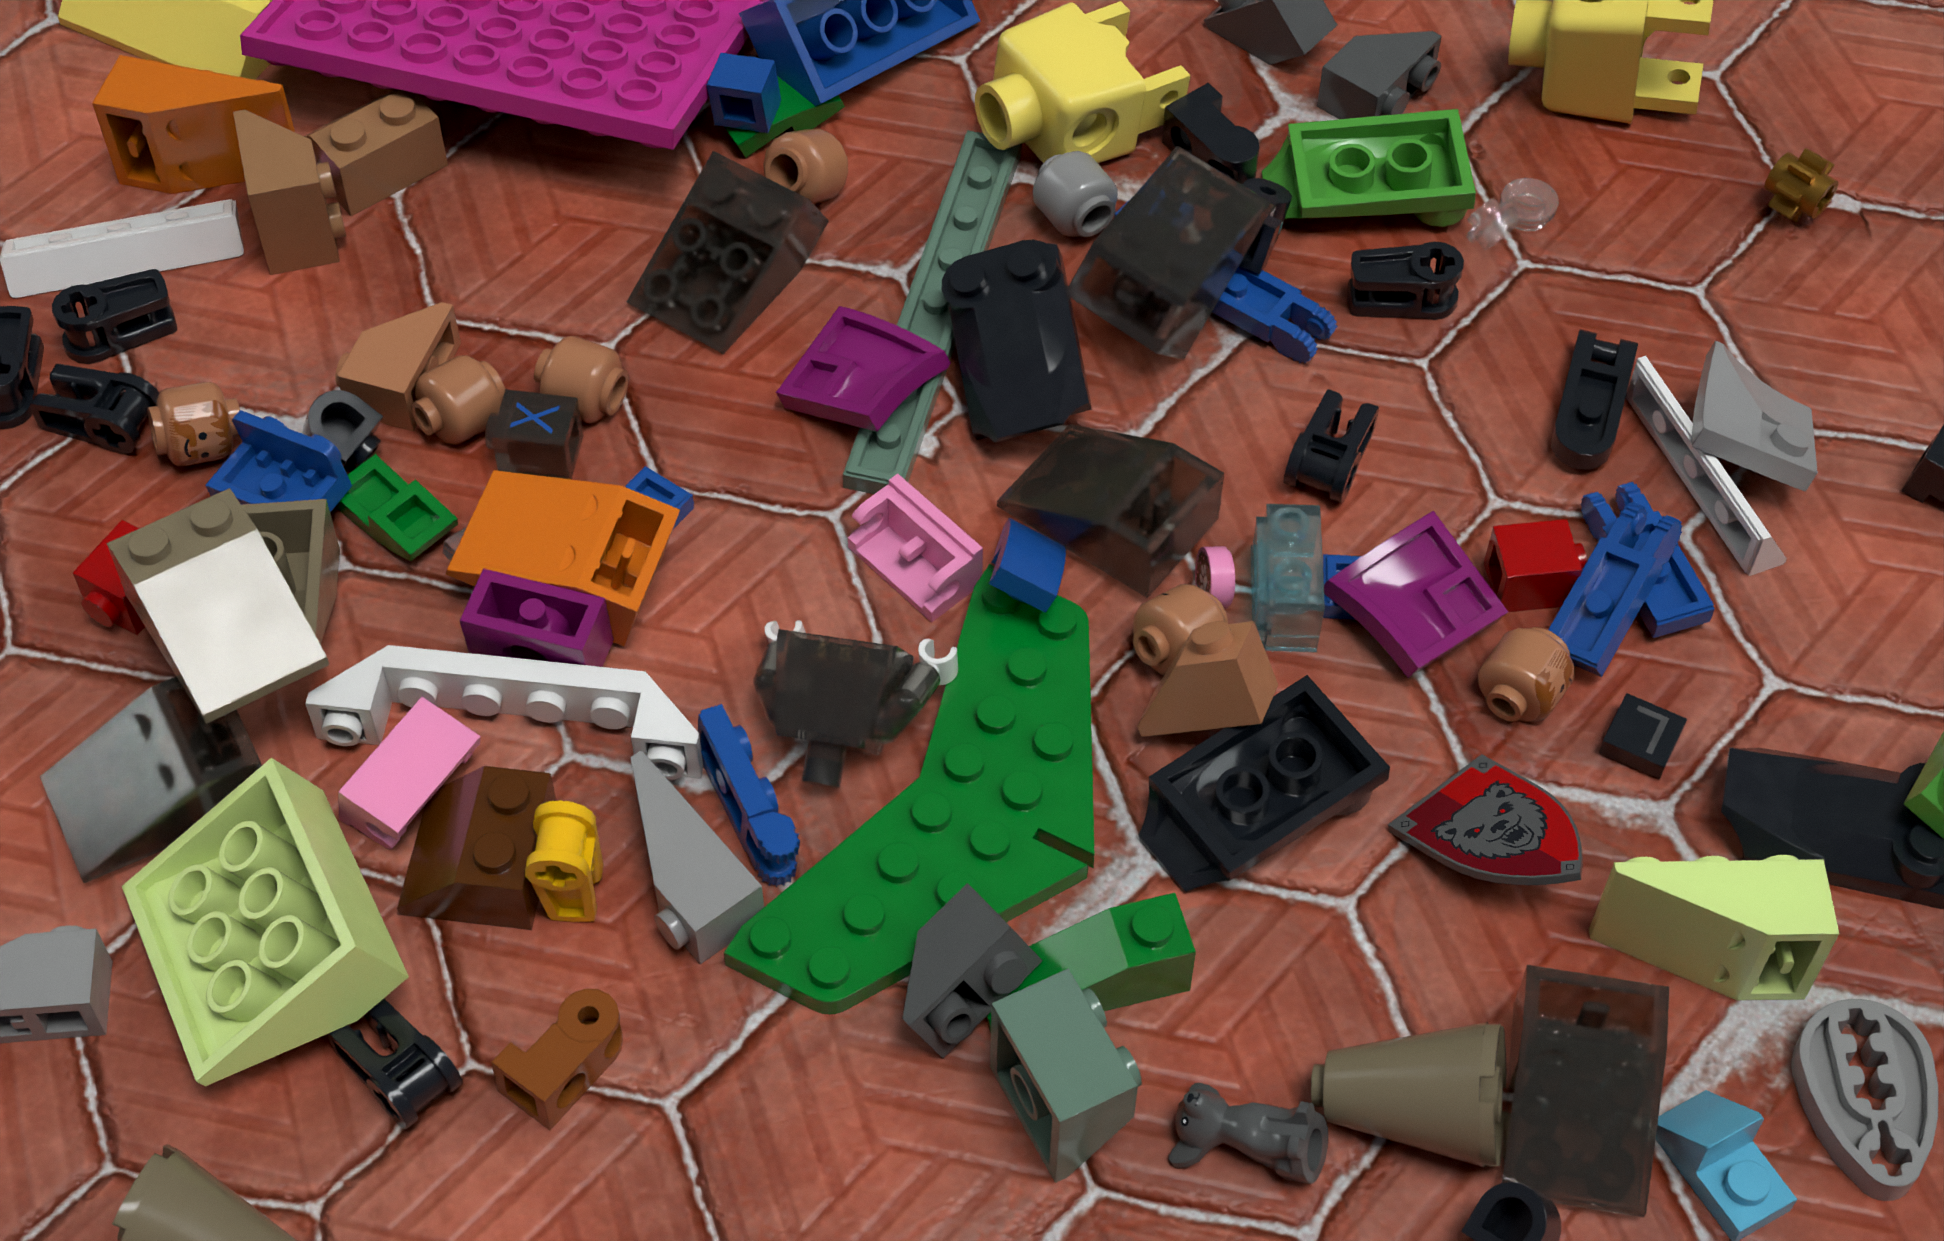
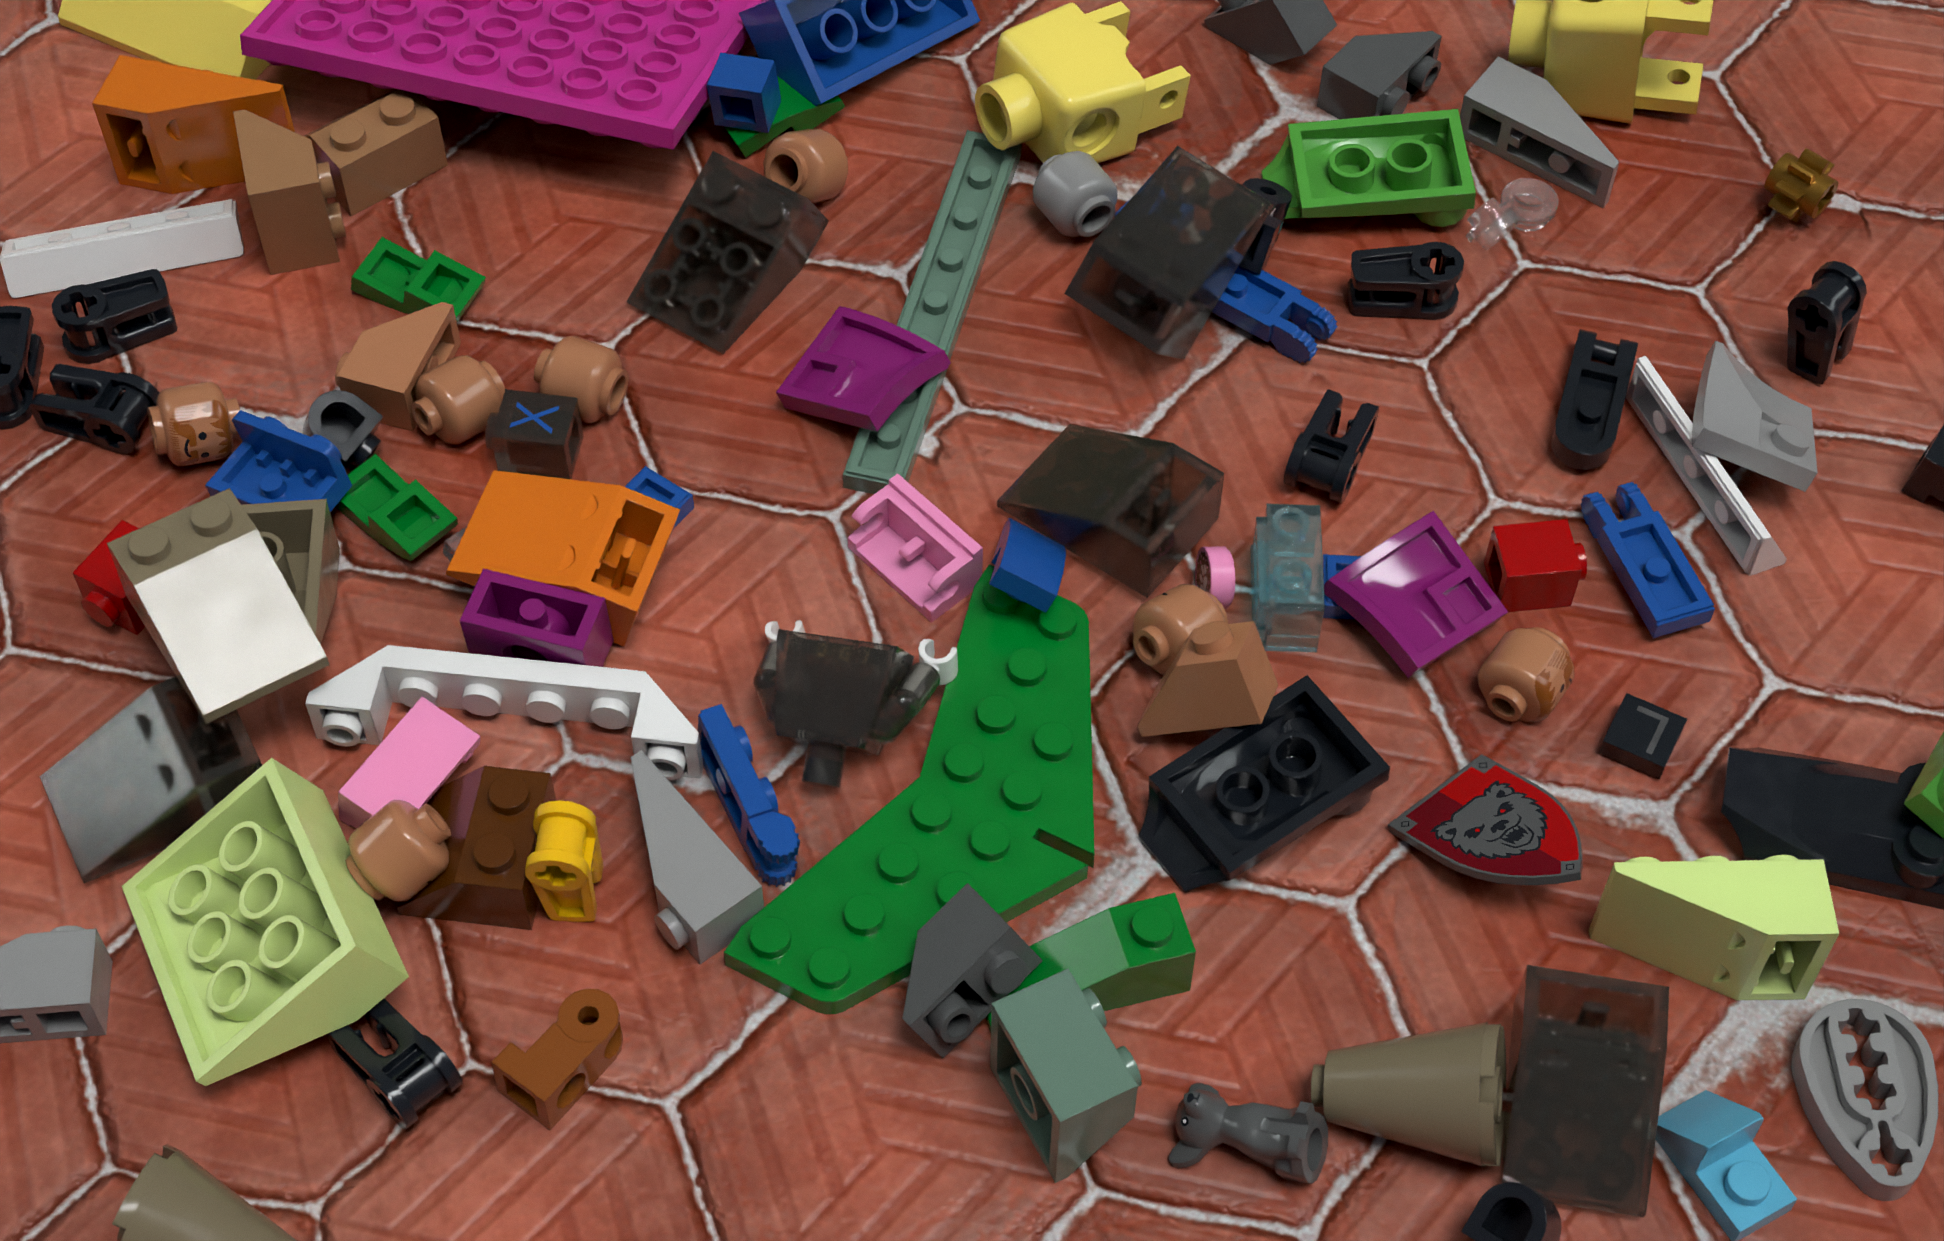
black slope [941,239,1092,443] -> none
black leg [1162,82,1260,194] -> none
blue hinge [1548,502,1683,677] -> none
none -> nougat head [345,800,451,901]
none -> green slope [351,237,486,322]
none -> light grey slope [1460,56,1619,208]
none -> black piece [1787,261,1867,384]

